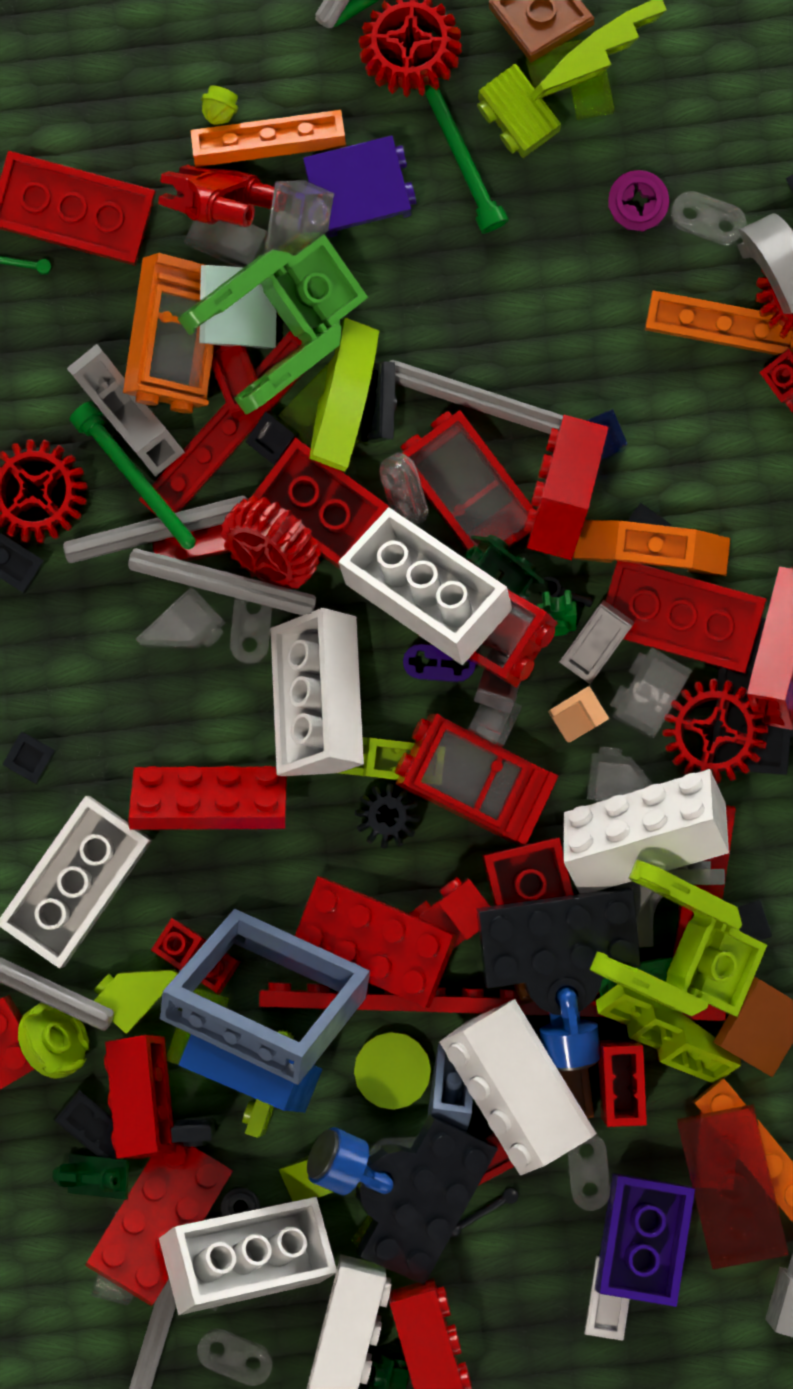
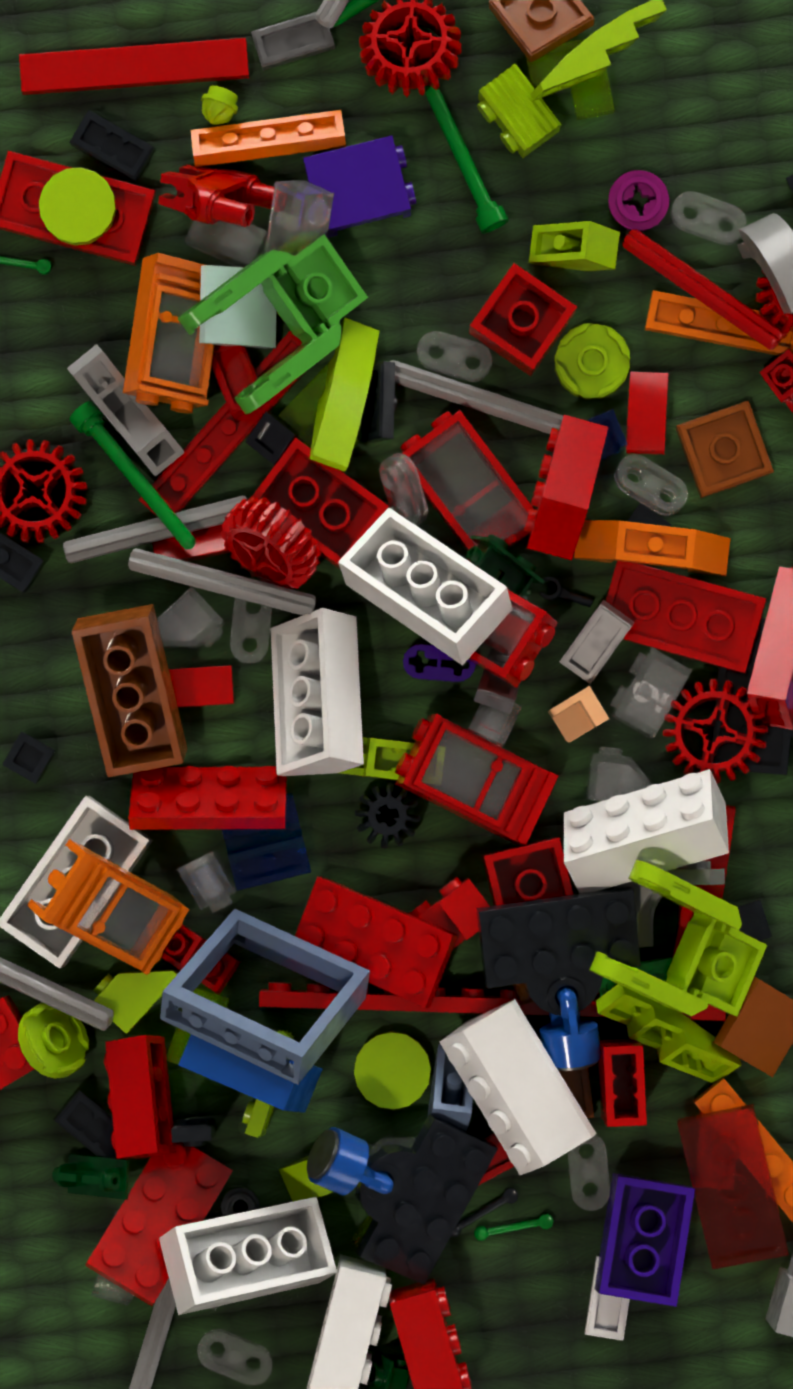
green plate [537,590,577,636] -> none
none -> red tile [19,38,249,95]
none -> orange door [27,839,190,975]
none -> lime tile [39,167,116,246]
none -> black plate [69,110,155,183]
none -> dark orange brick [72,604,188,777]
none -> red tile [169,665,234,708]
none -> clear slope [177,851,237,913]
none -> clear blue slope [222,793,311,891]
none -> flat silver tile [251,12,335,71]
none -> clear plate [417,331,492,382]
none -> red brick [469,263,577,376]
none -> green hinge [474,1213,554,1241]
none -> lime slope [528,221,620,271]
none -> lime tile [554,323,630,400]
none -> clear plate [614,454,688,516]
none -> red axle [623,229,784,350]
none -> red slope [626,372,669,455]
none -> dark orange tile [675,401,774,498]

